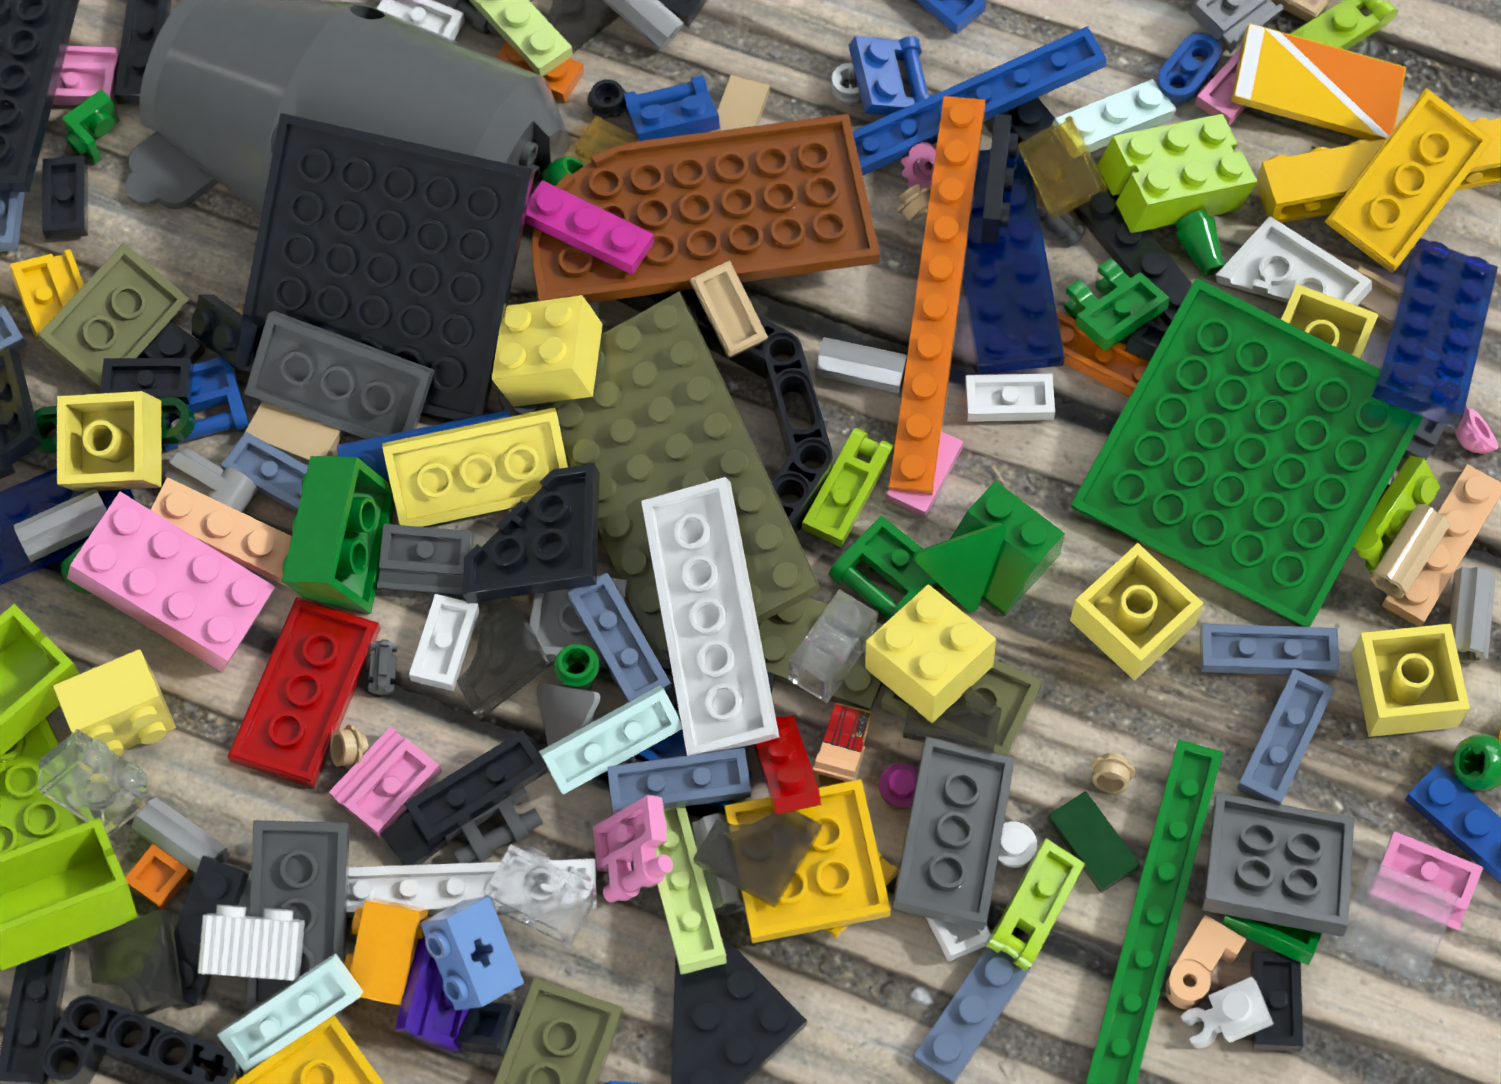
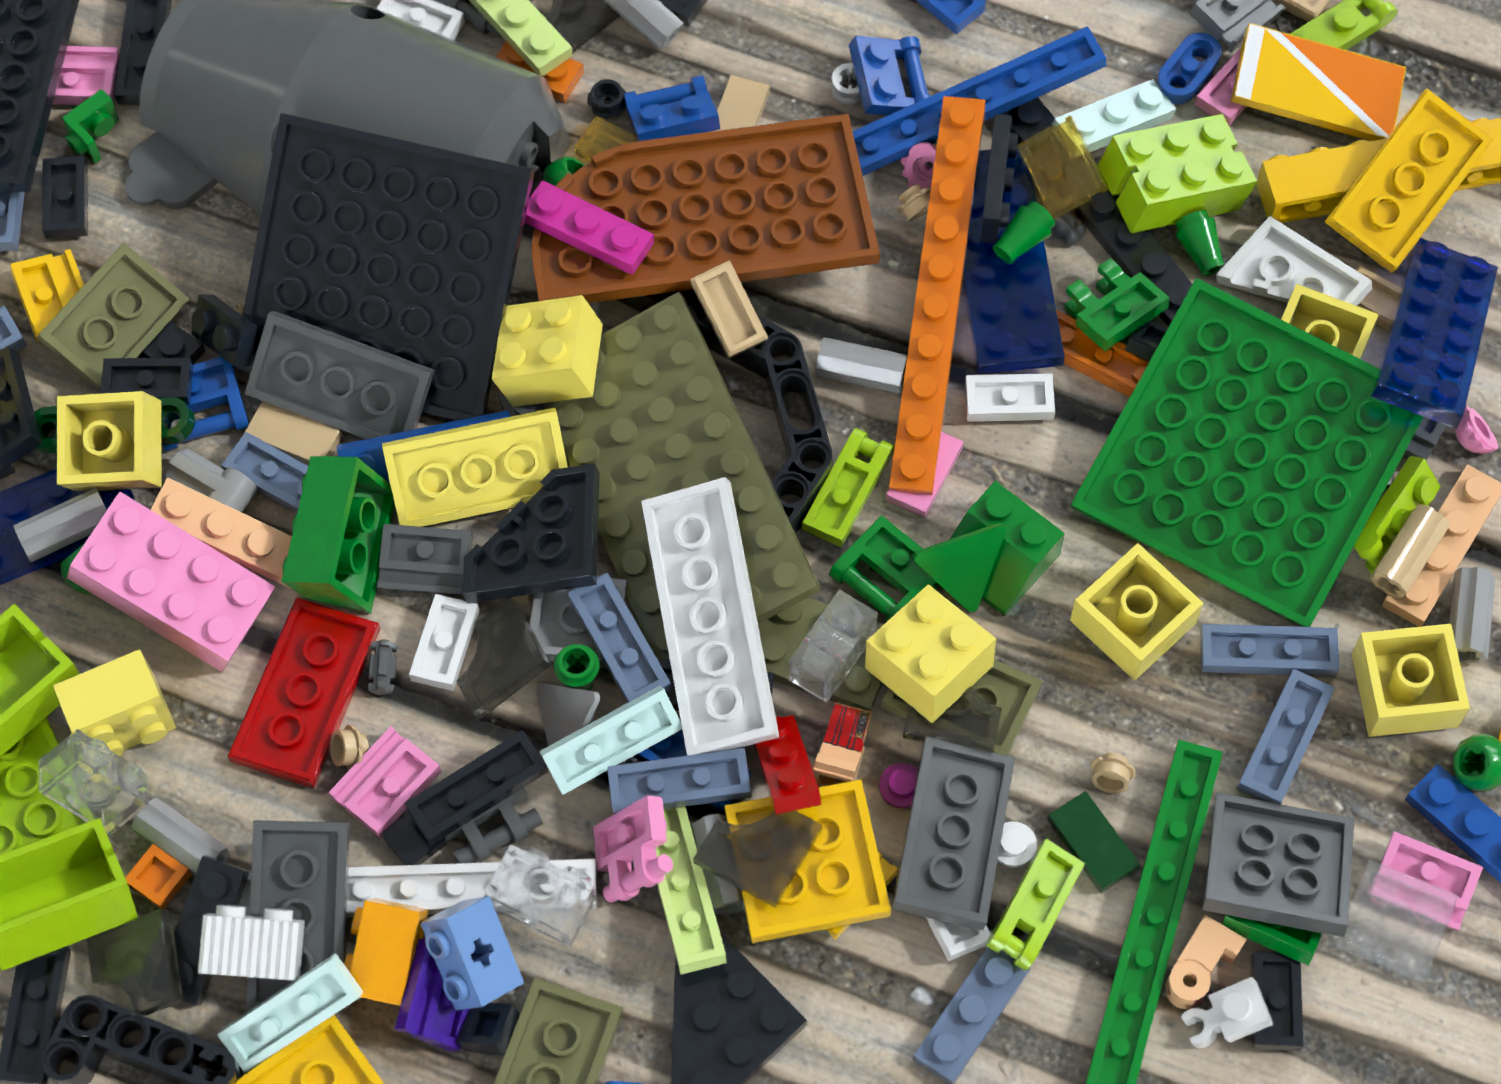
none -> green cone [993,201,1055,264]

